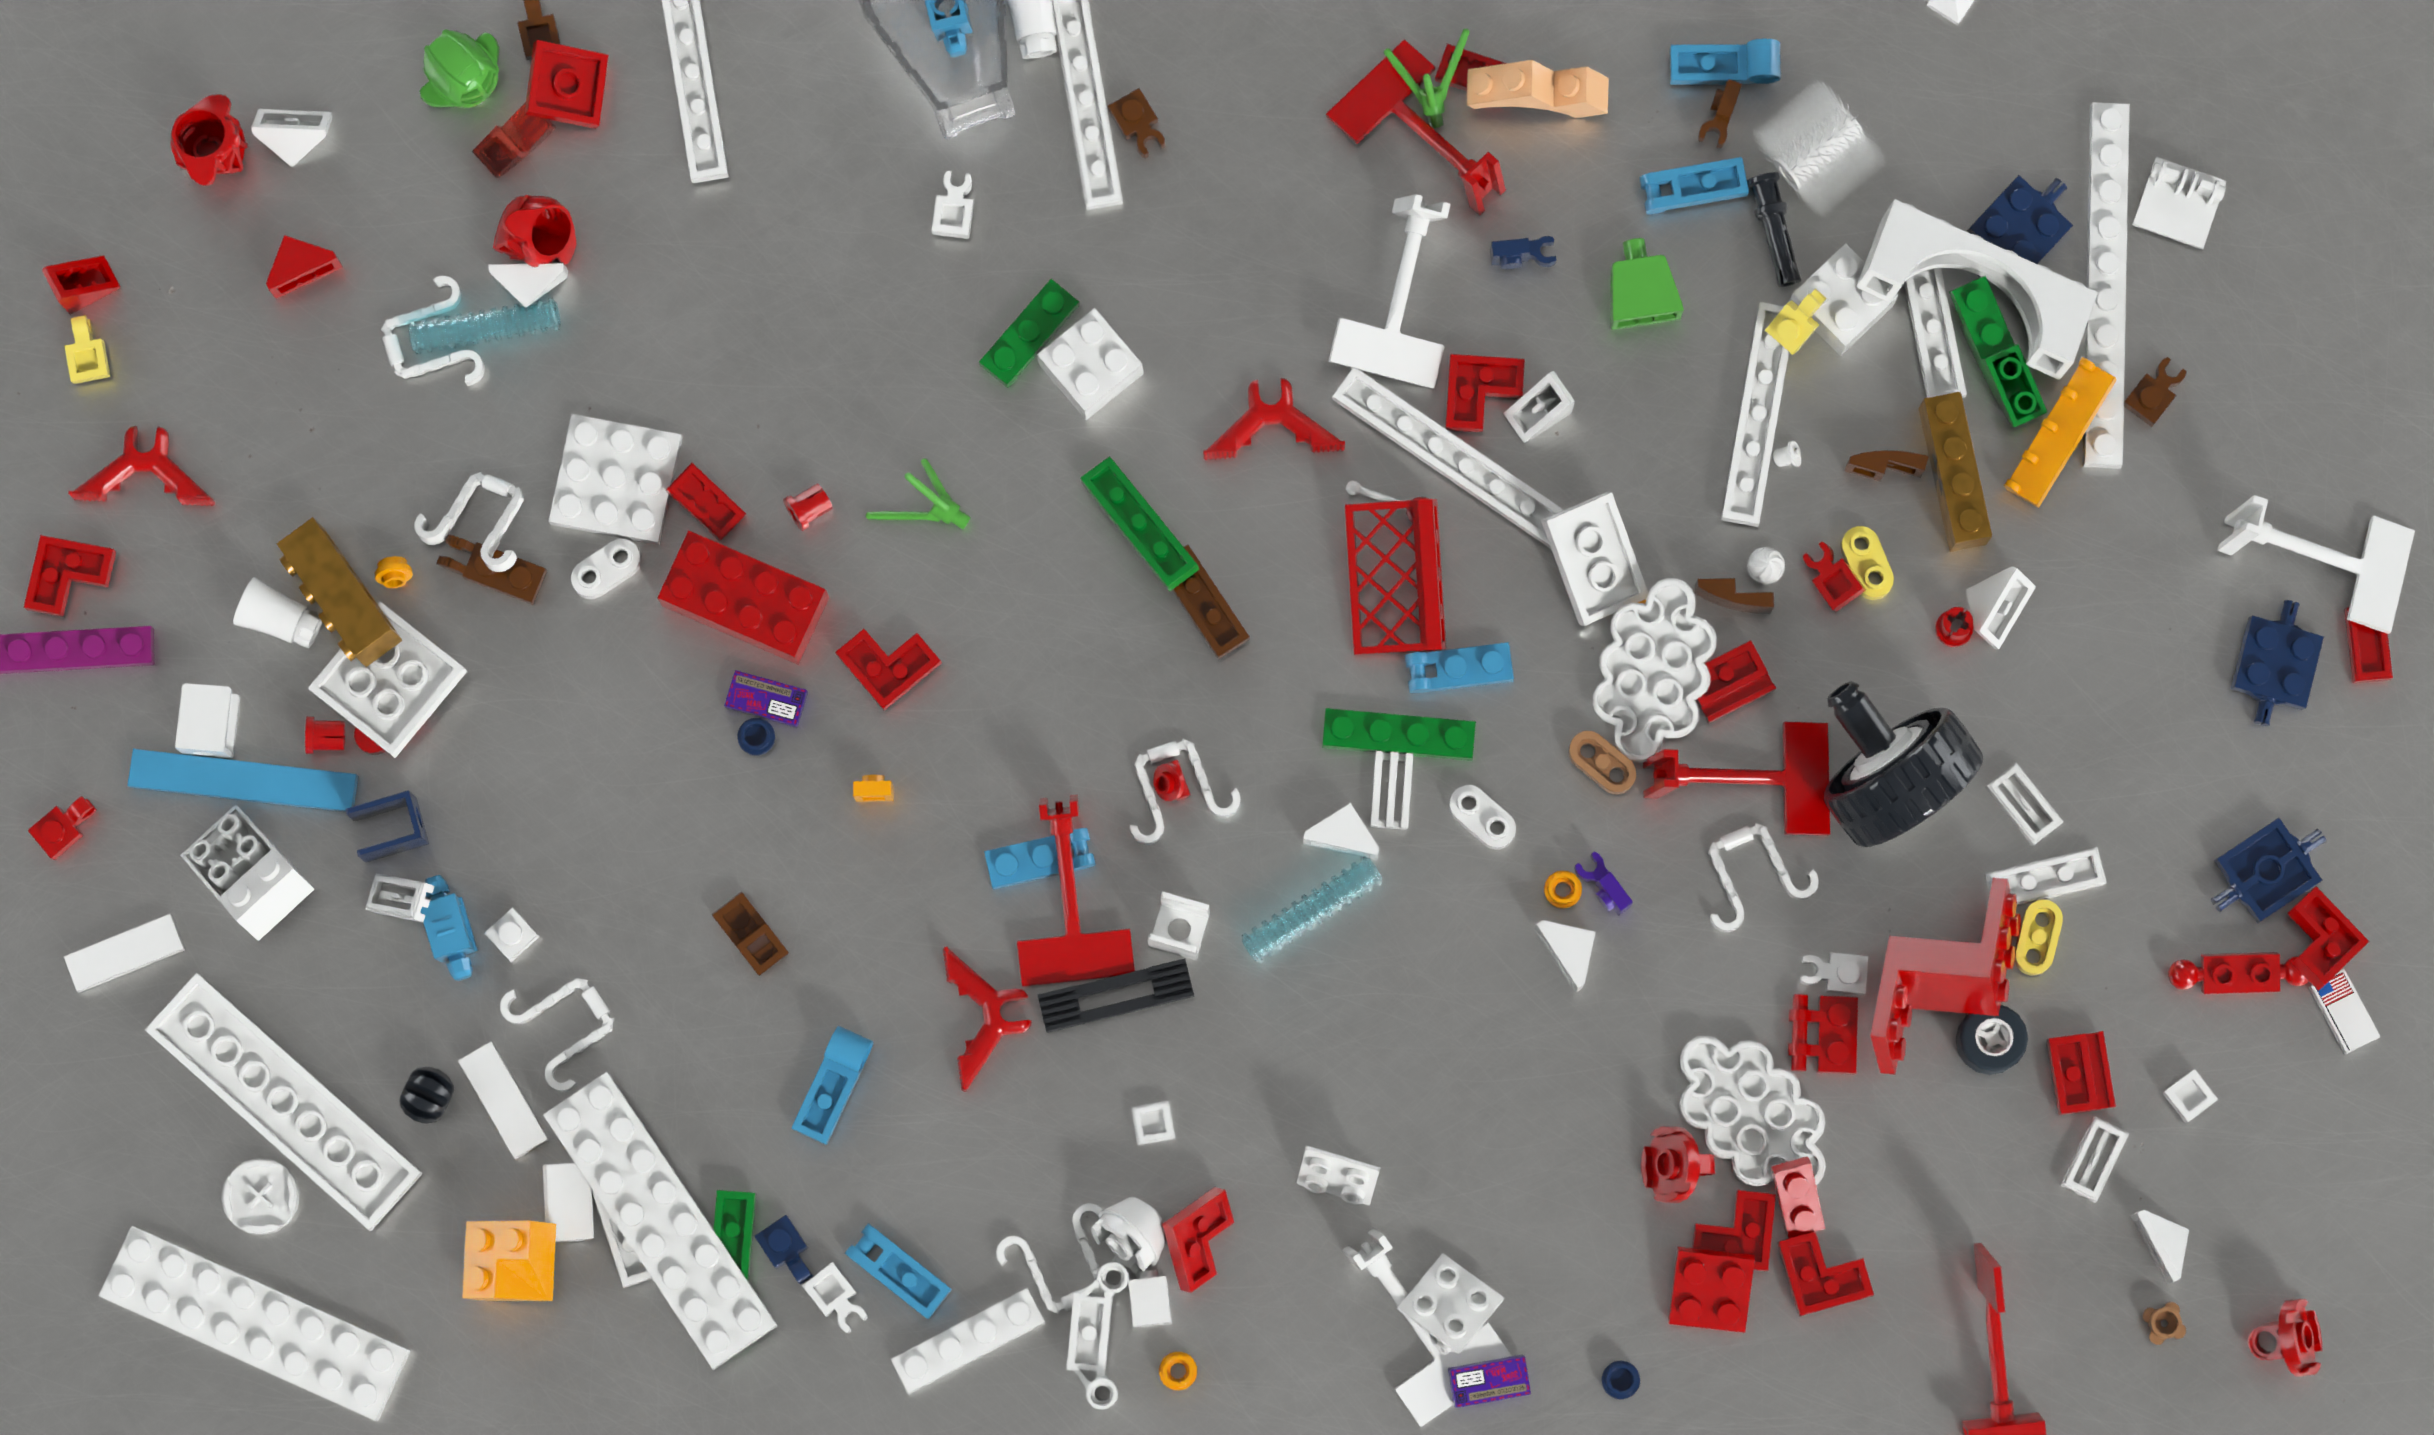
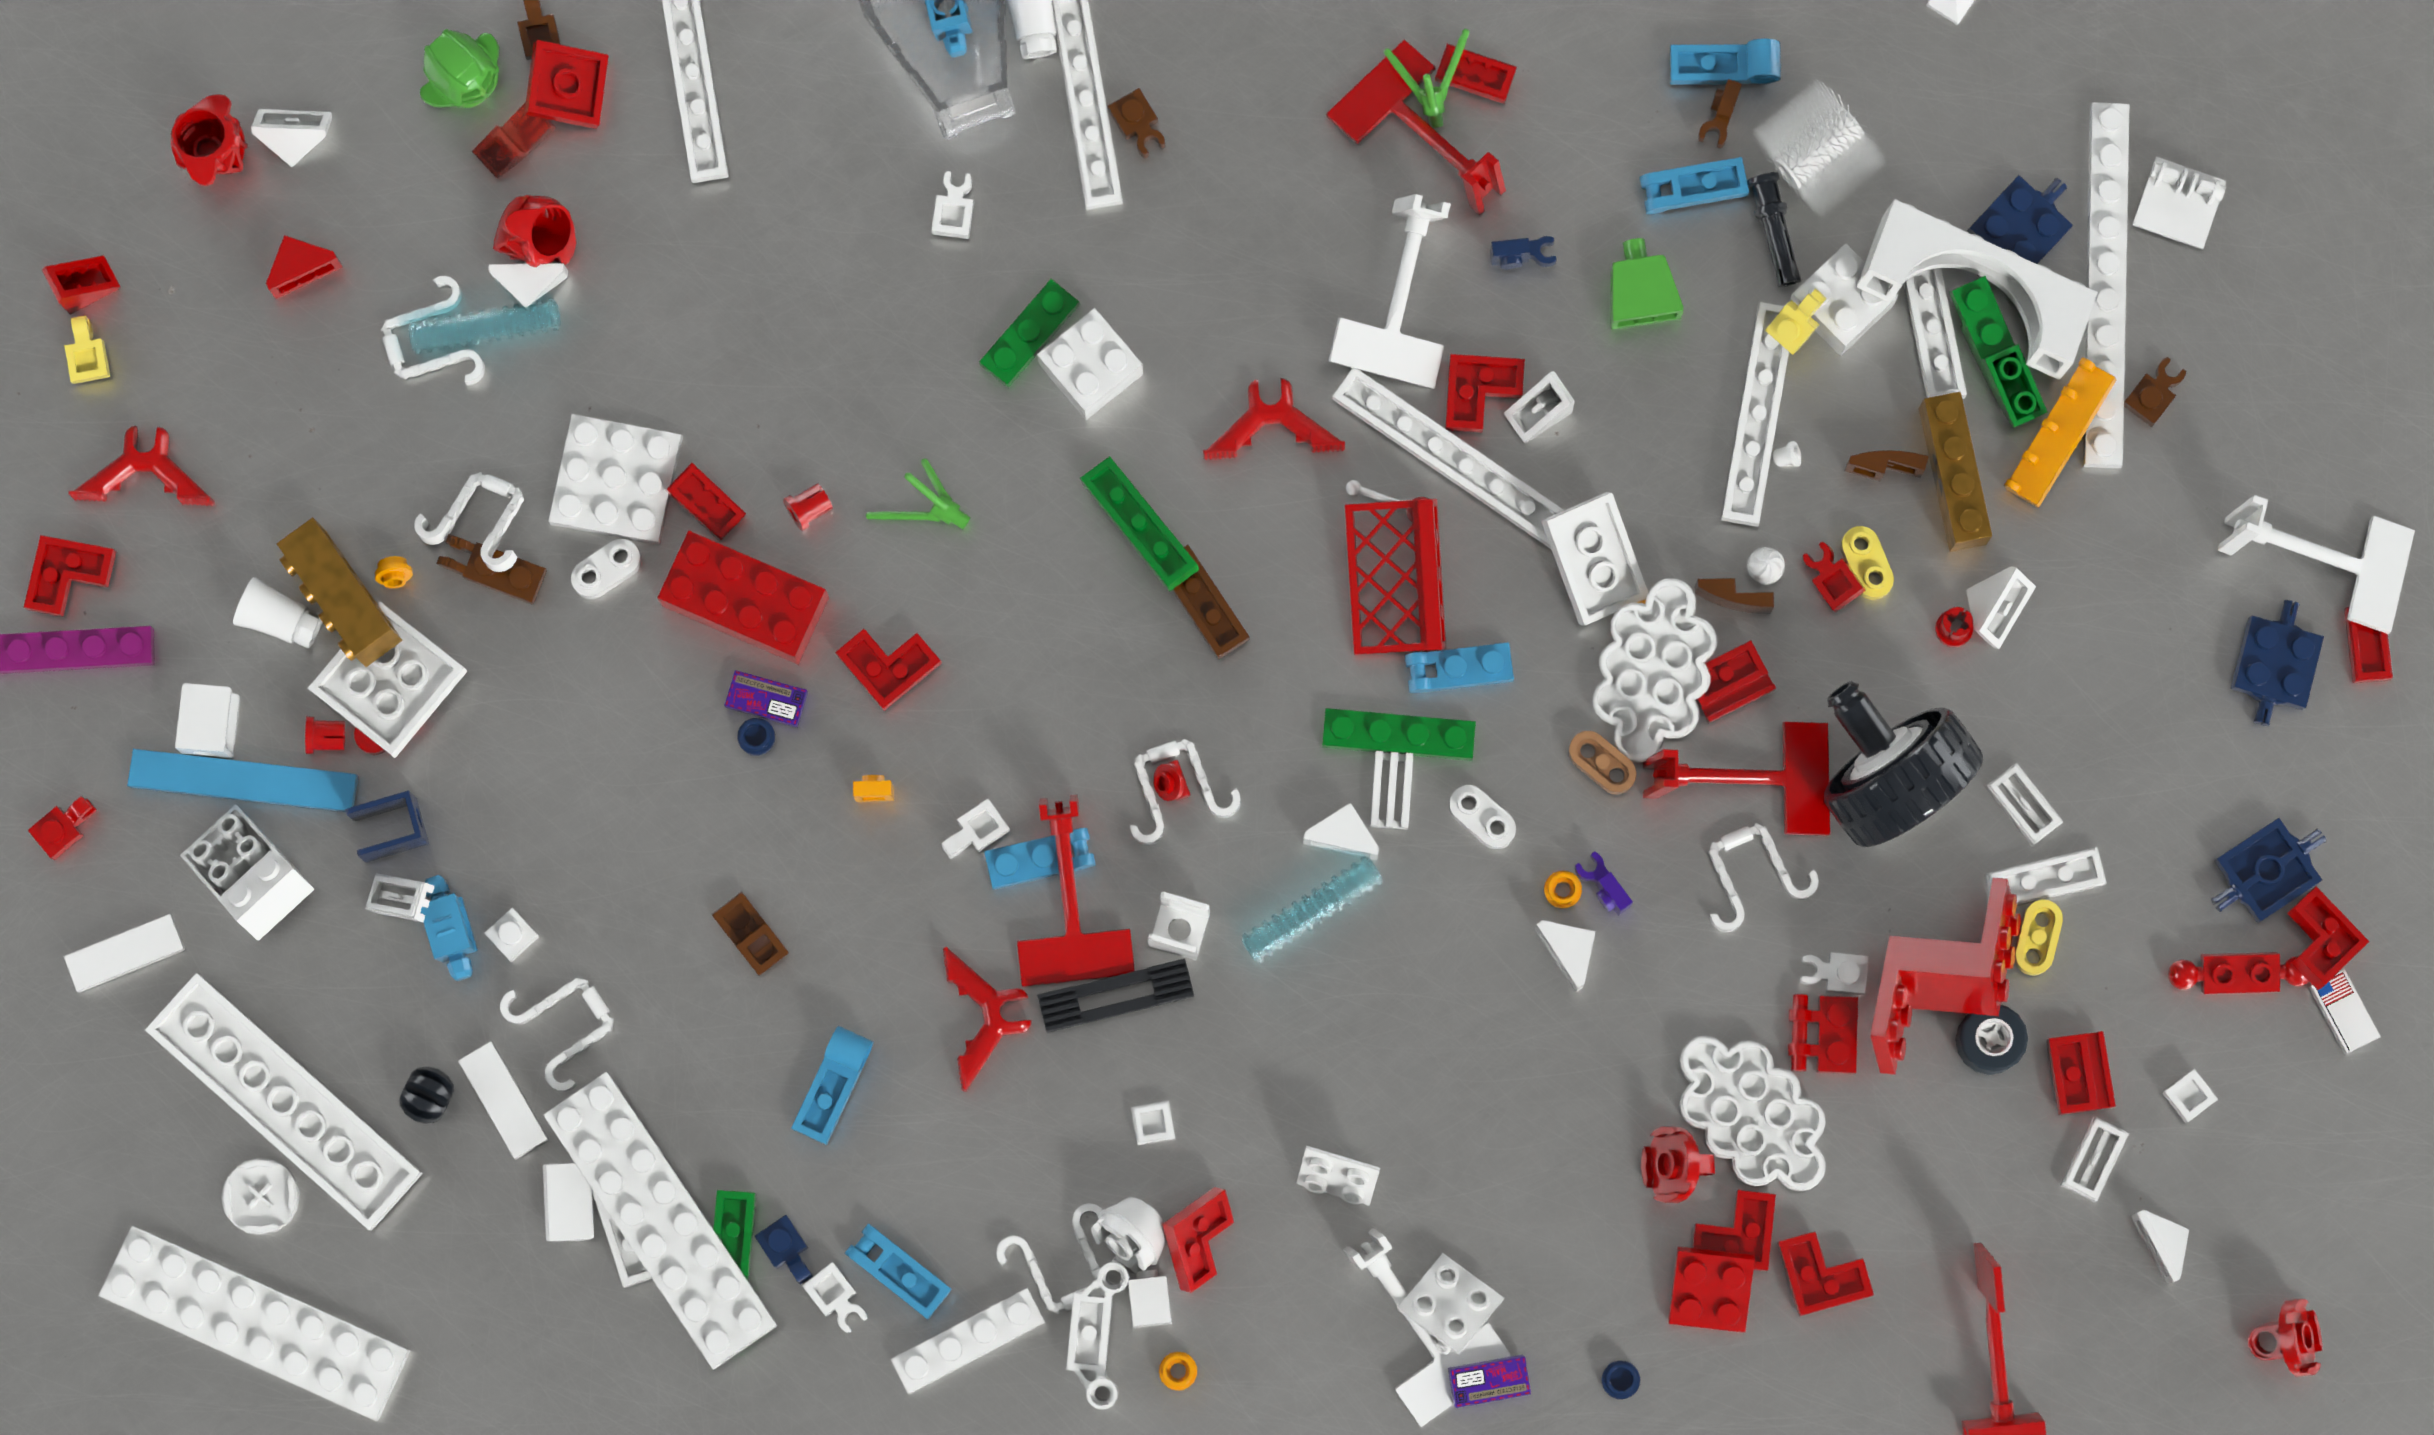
light orange slope [462,1220,556,1301] -> none
light nougat arch [1467,60,1609,118] -> none
plate [1771,1156,1825,1239] -> none
medium nougat plate [2142,1302,2186,1345] -> none
none -> white plate [942,799,1010,860]

